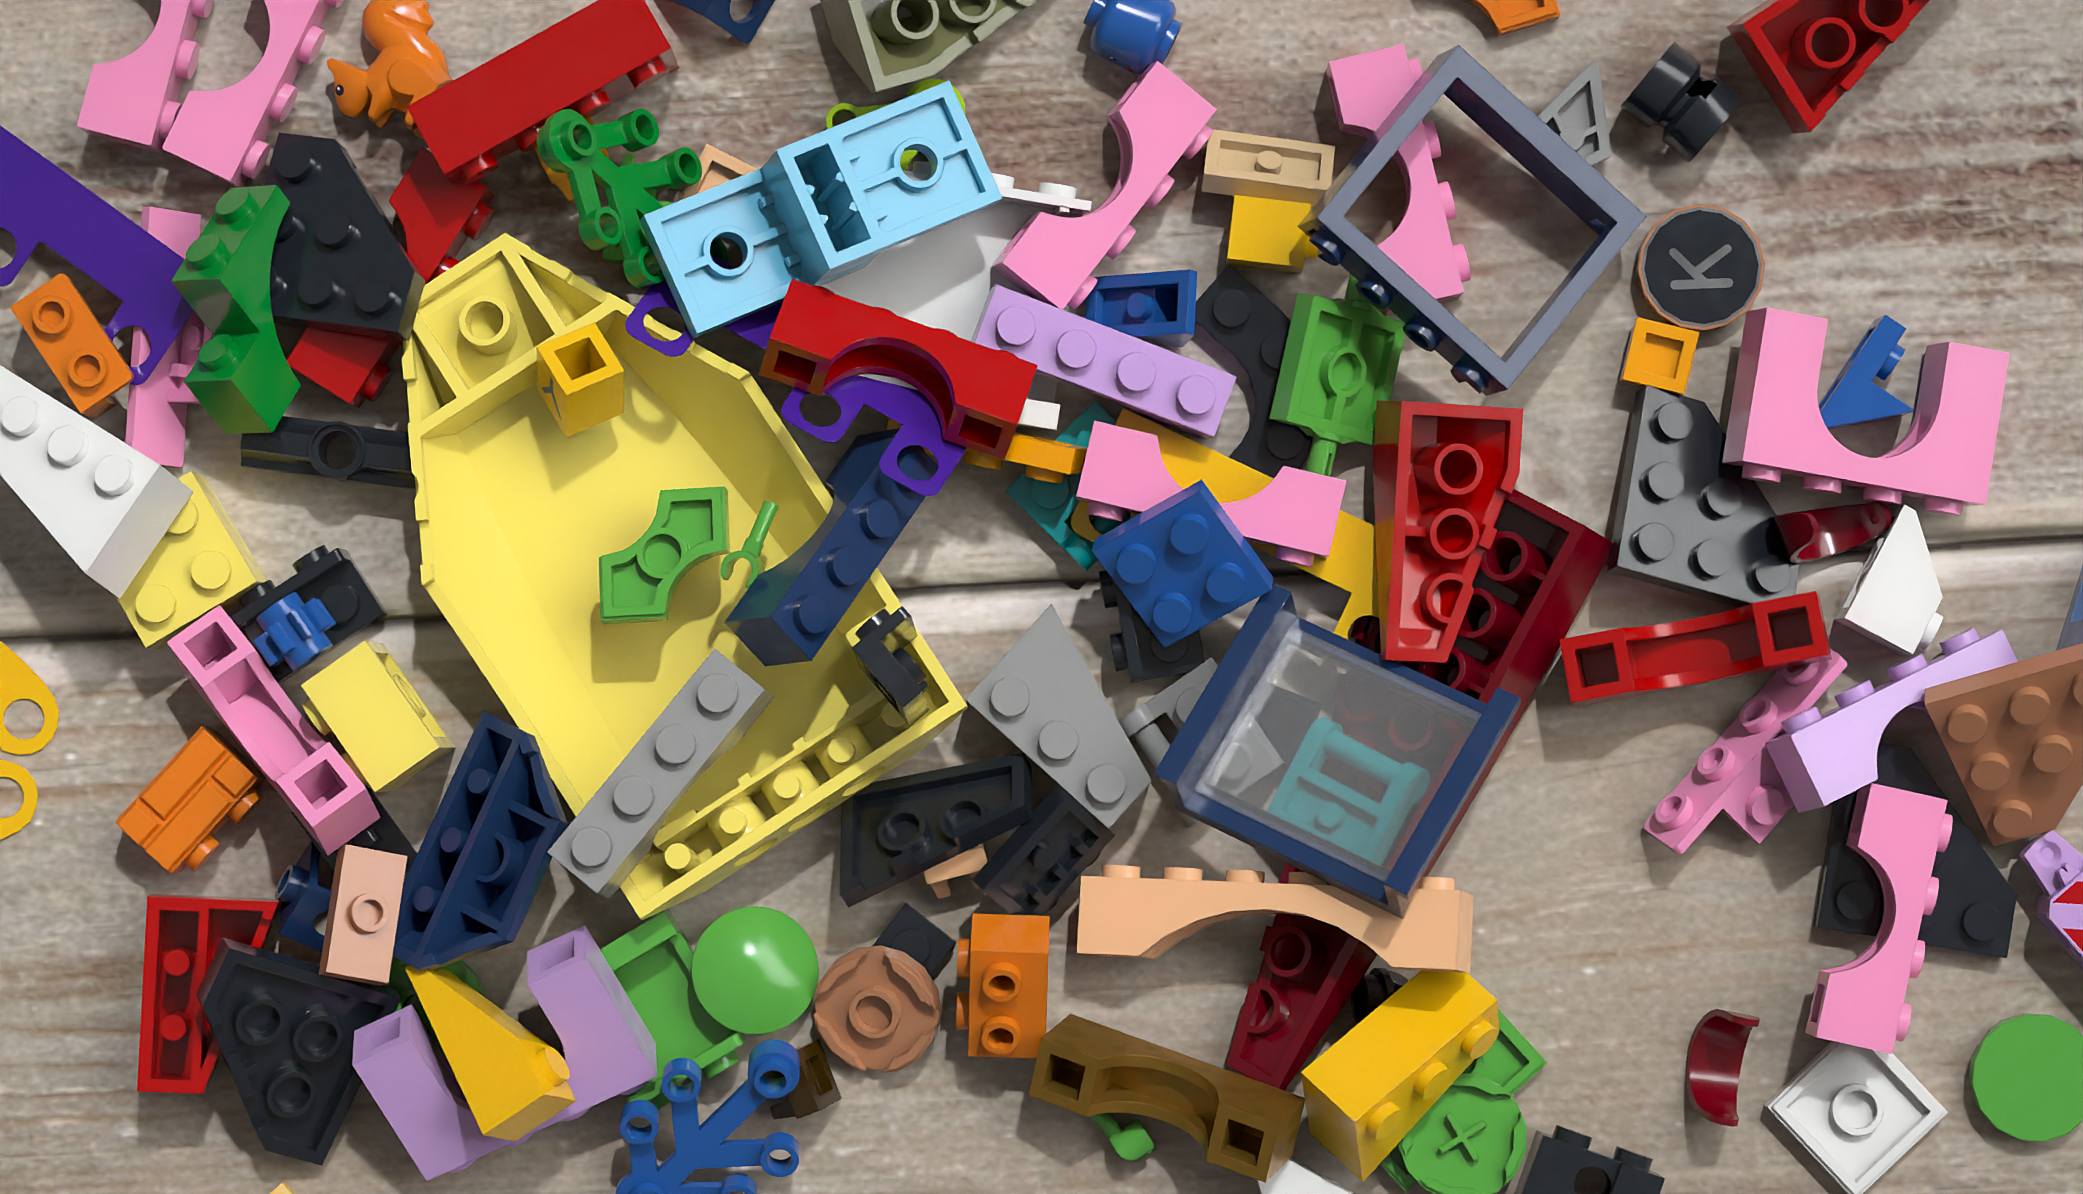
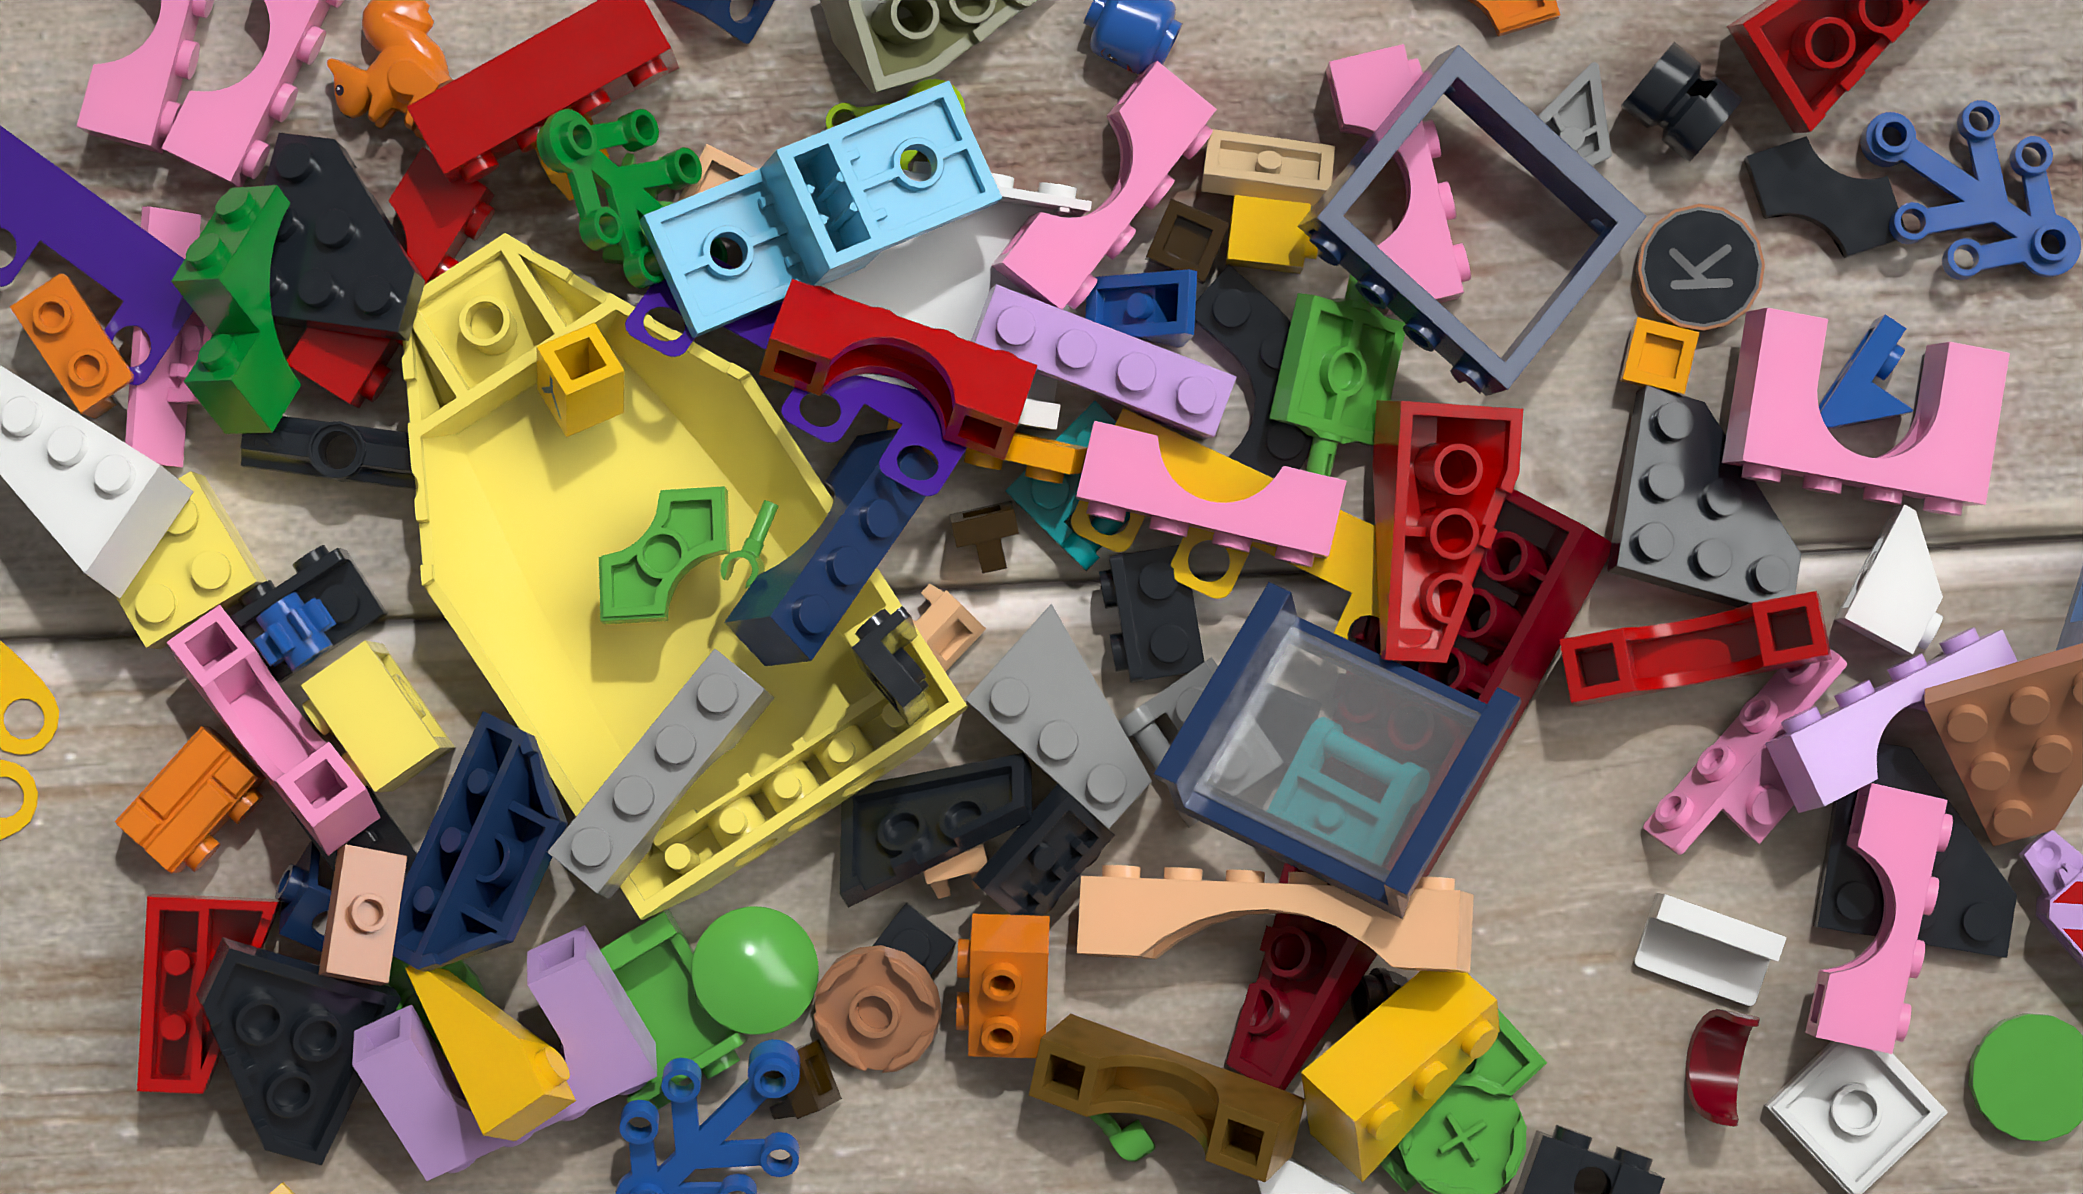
blue plate [1092,479,1273,648] -> none
dark red helmet [1773,502,1891,563] -> none
none -> light nougat tile [912,584,986,672]
none -> dark brown tile [950,500,1019,574]
none -> dark brown tile [1145,198,1230,284]
none -> white panel [1633,893,1787,1006]
none -> black tile [1744,136,1906,258]
none -> plant [1860,100,2081,280]

